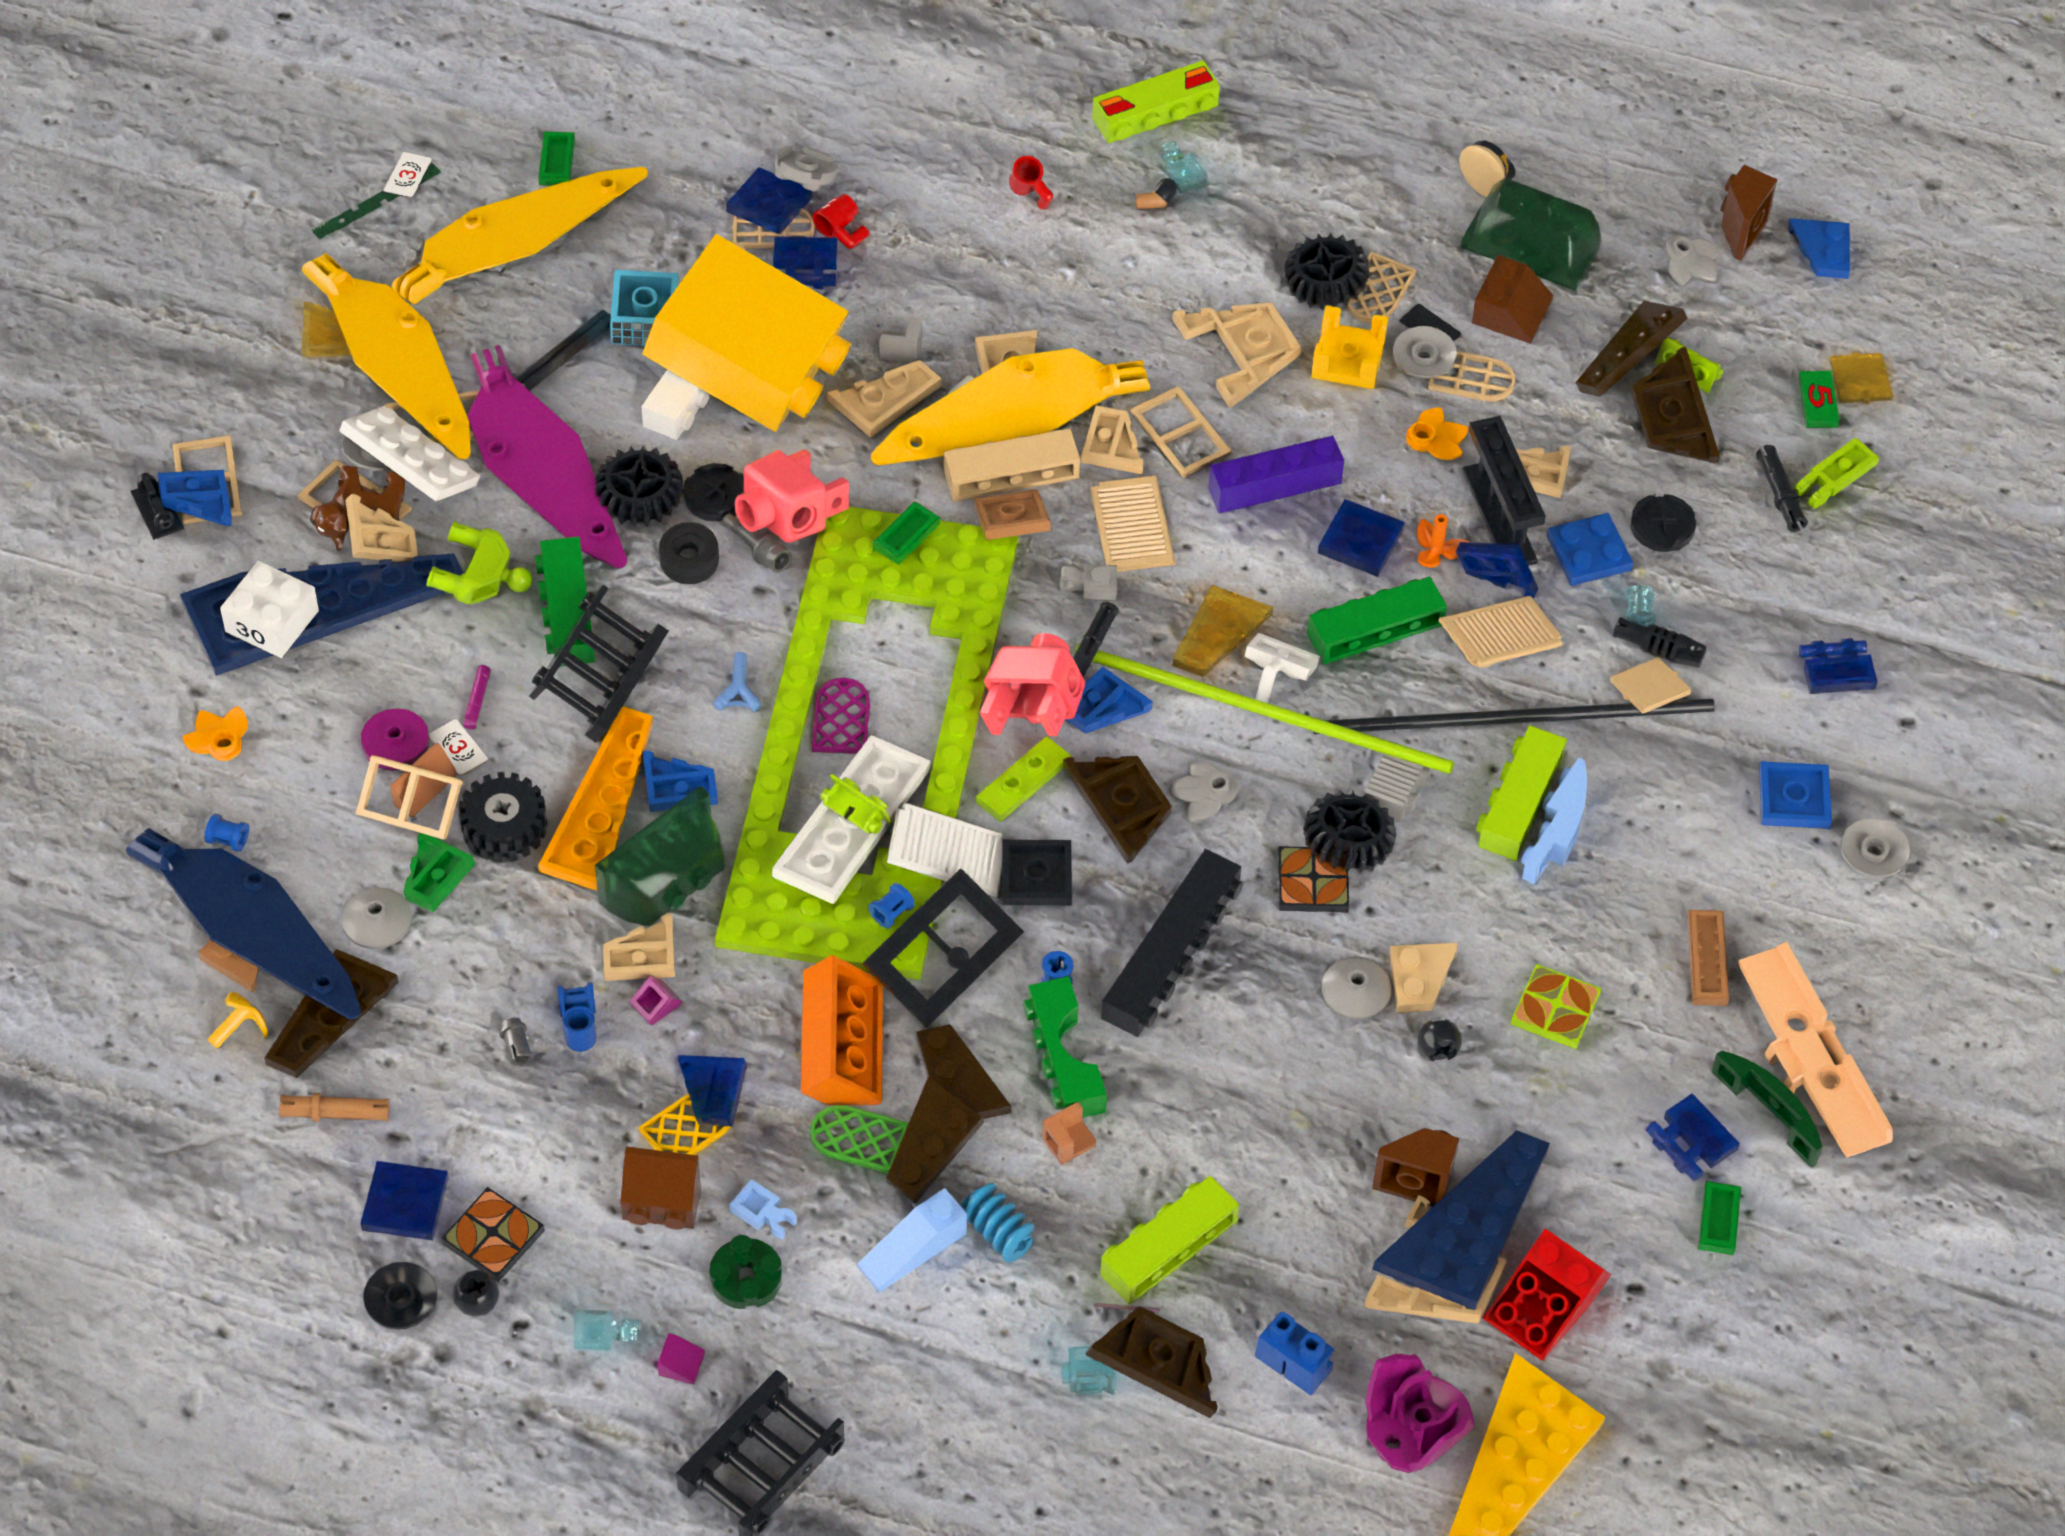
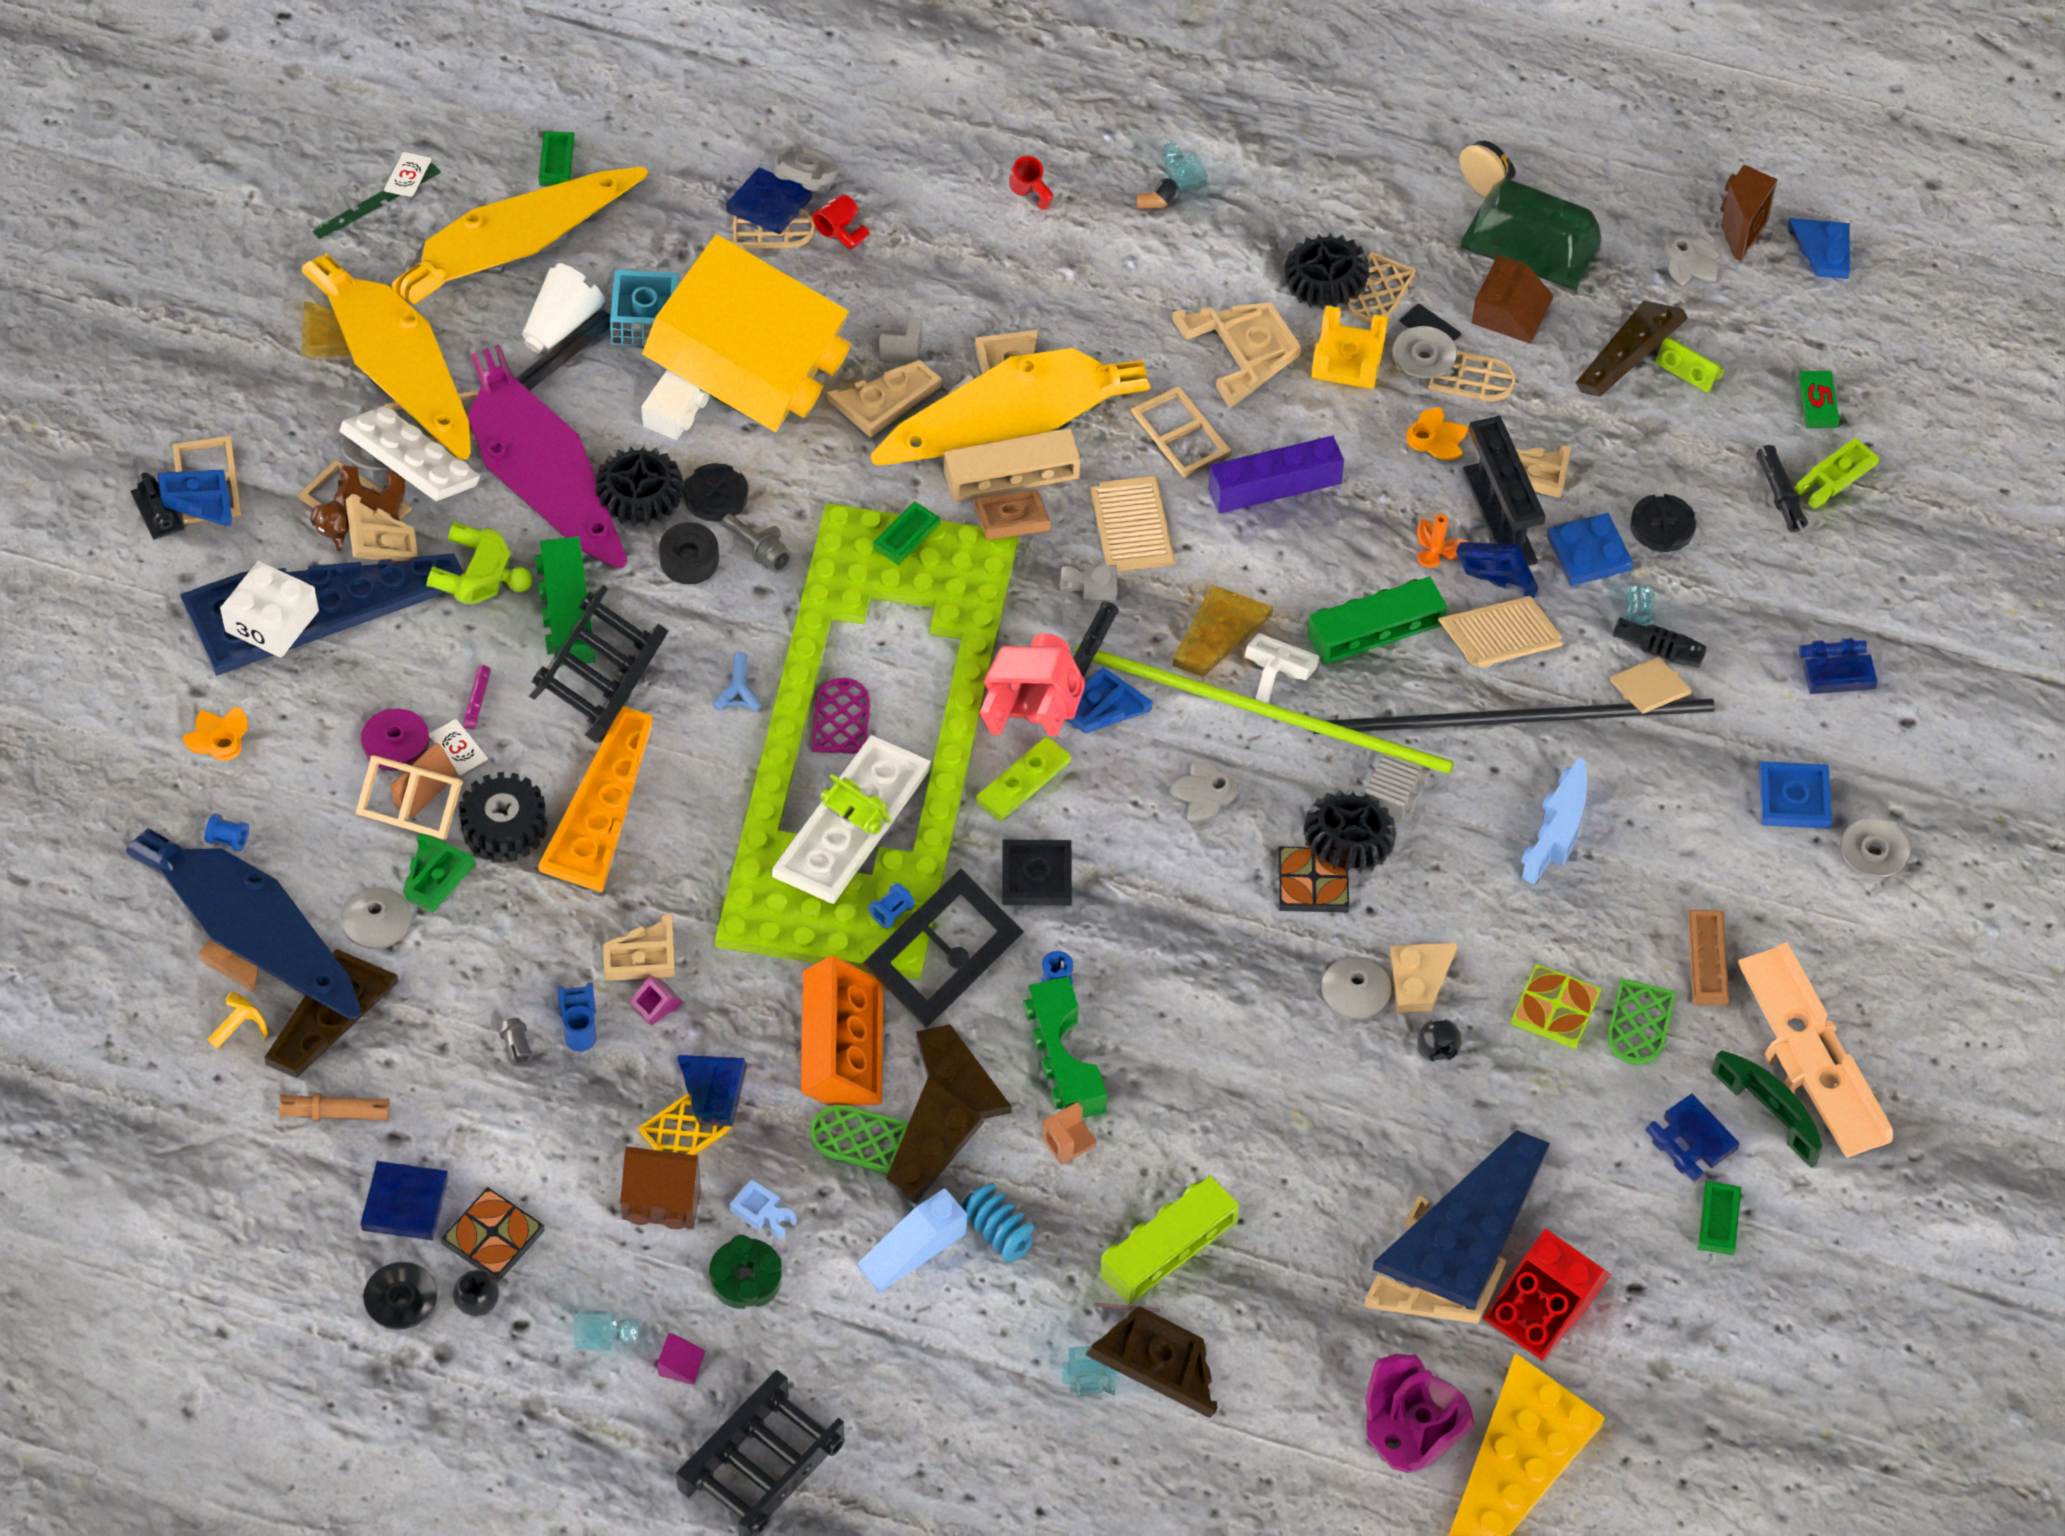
clear green windscreen [595,786,726,926] -> none
blue wing [643,751,718,812] -> none
coral piece [735,449,849,543] -> none
clear blue plate [773,236,838,289] -> none
white window [887,803,1003,897] -> none
dark brown wing [1063,756,1172,864] -> none
tan wing [1081,405,1144,475] -> none
lime brick [1092,60,1220,144] -> none
black brick [1101,848,1243,1037] -> none
blue hips [1255,1311,1334,1396] -> none
clear blue plate [1318,499,1405,577] -> none
reddish brown slope [1372,1128,1459,1207] -> none
lime brick [1476,725,1567,861] -> none
dark brown wing [1631,346,1720,463] -> none
clear yellow piece [1829,352,1893,404] -> none
none -> white cone [522,263,605,354]
none -> bright green window [1608,978,1676,1065]

